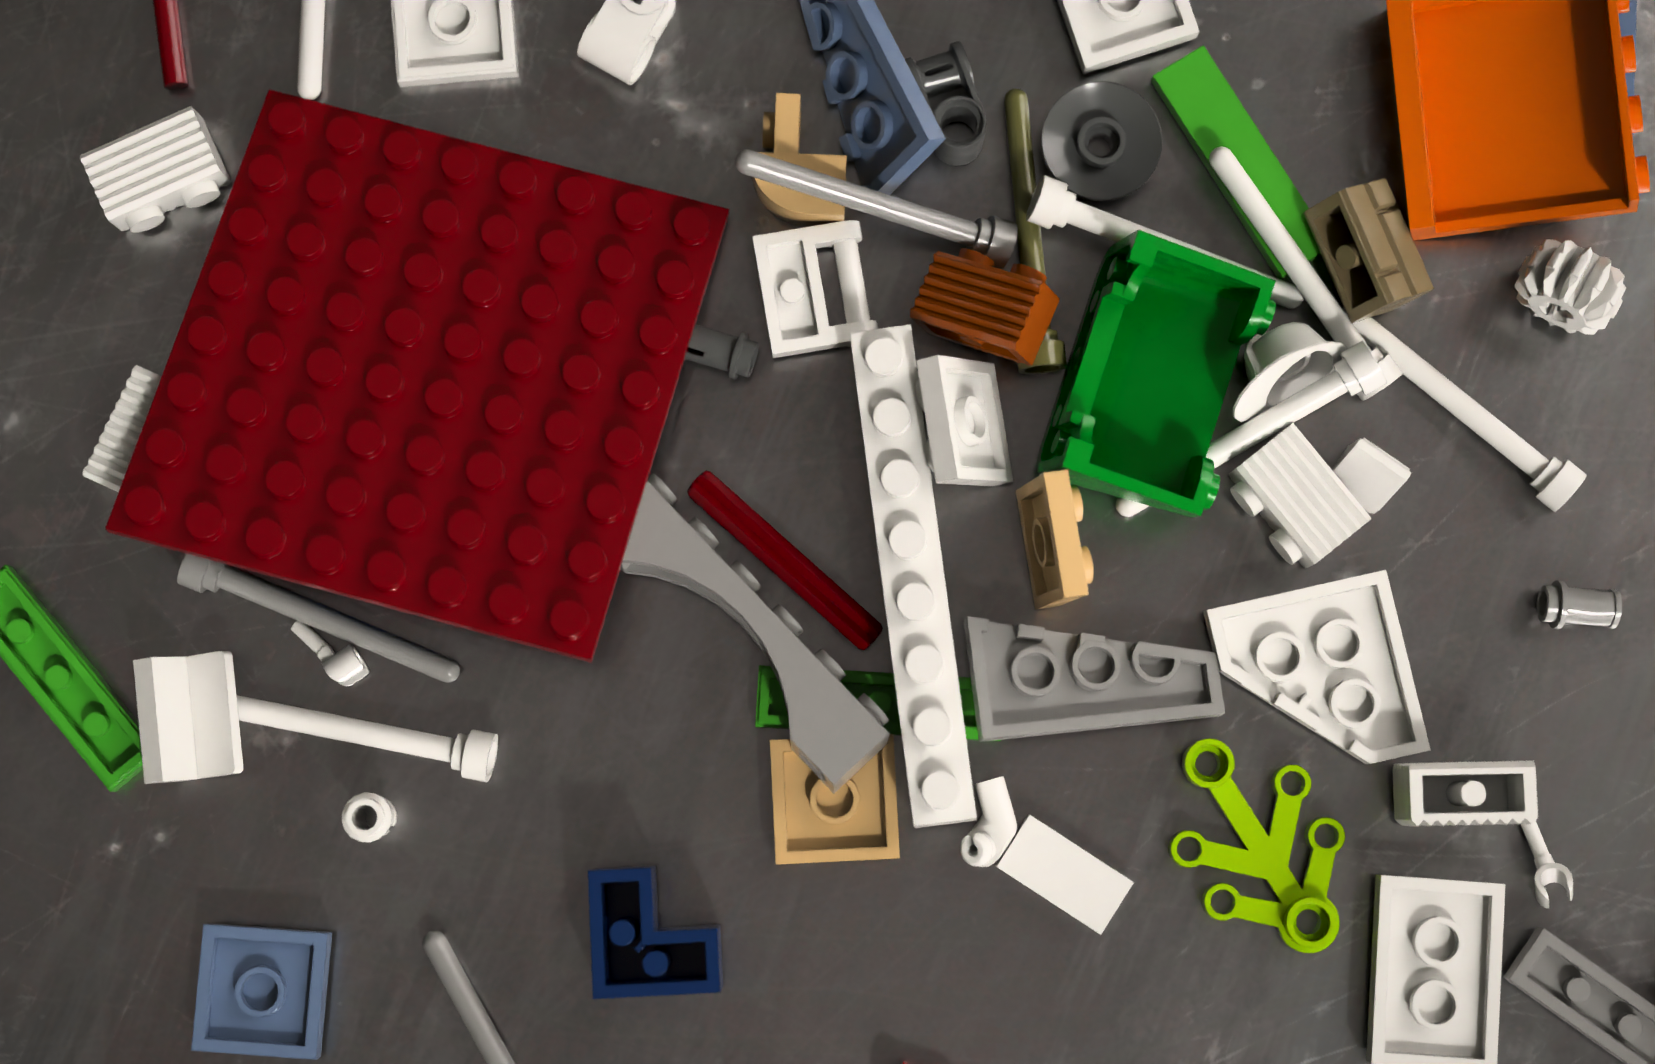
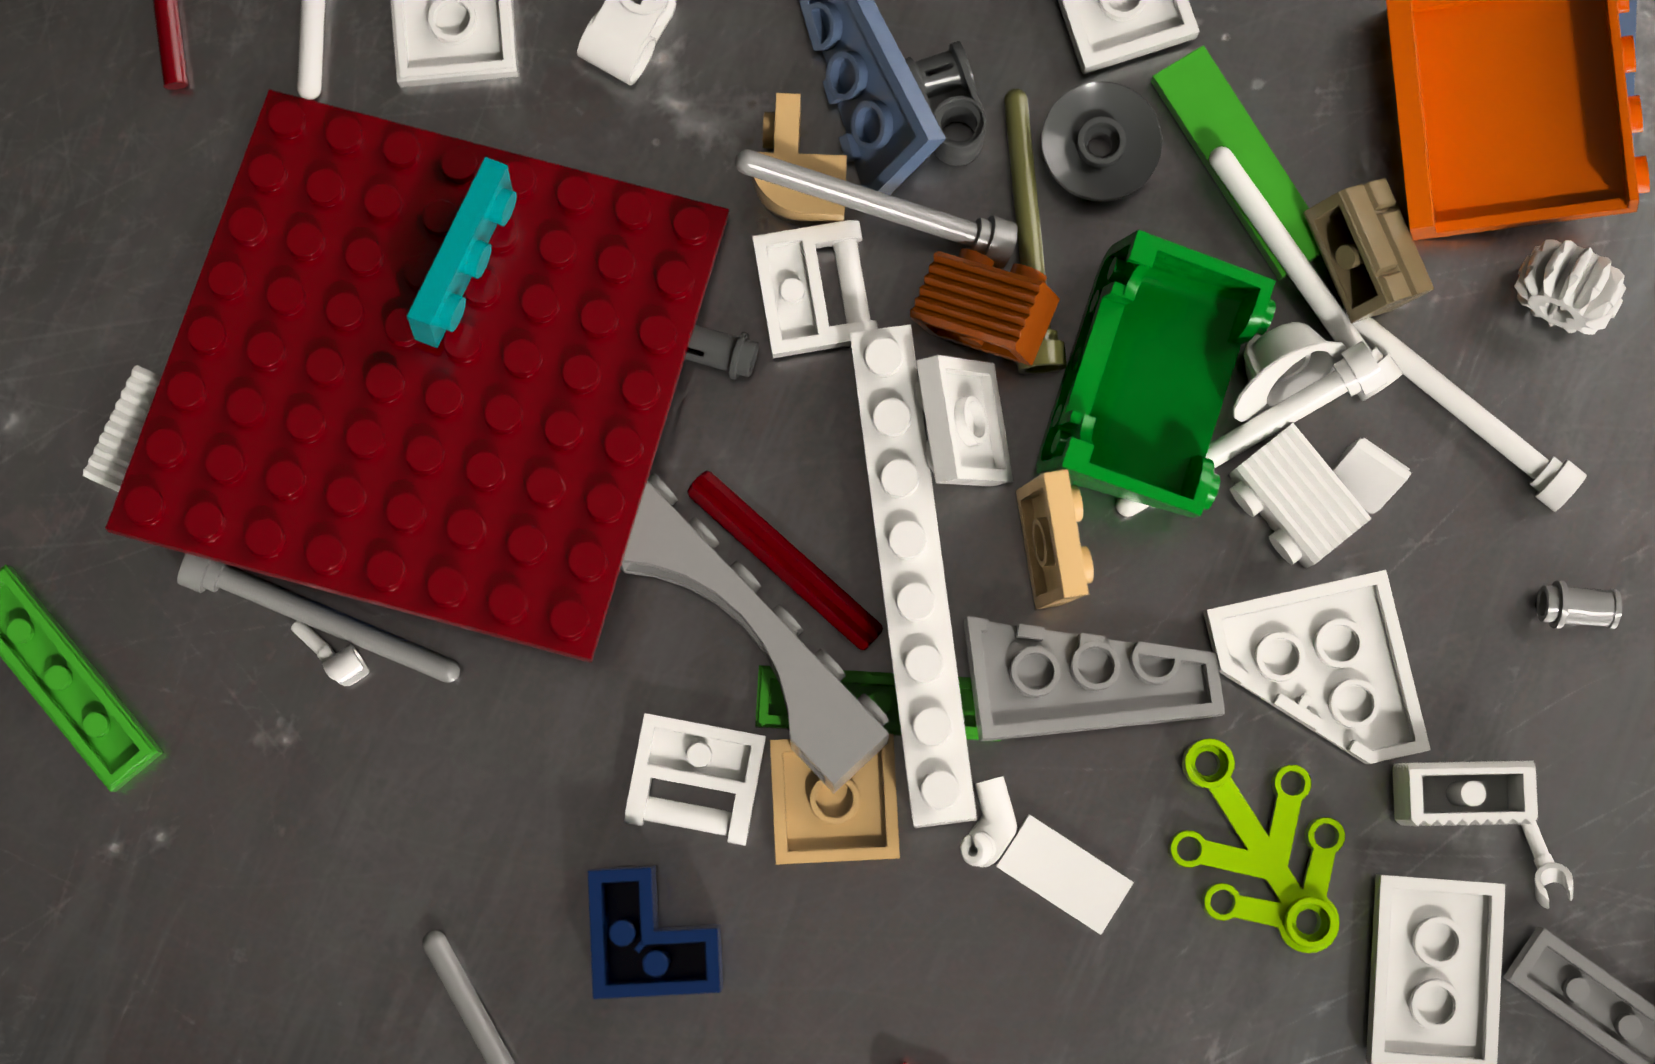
white brick [79,106,231,233] -> none
white panel [133,651,243,784] -> none
sand blue plate [191,923,332,1060] -> none
white piece [236,695,498,782] -> none
white pin [342,792,397,842] -> none
white piece [1026,175,1304,309] -> none
none -> teal plate [407,157,517,348]
none -> white plate [624,713,766,846]

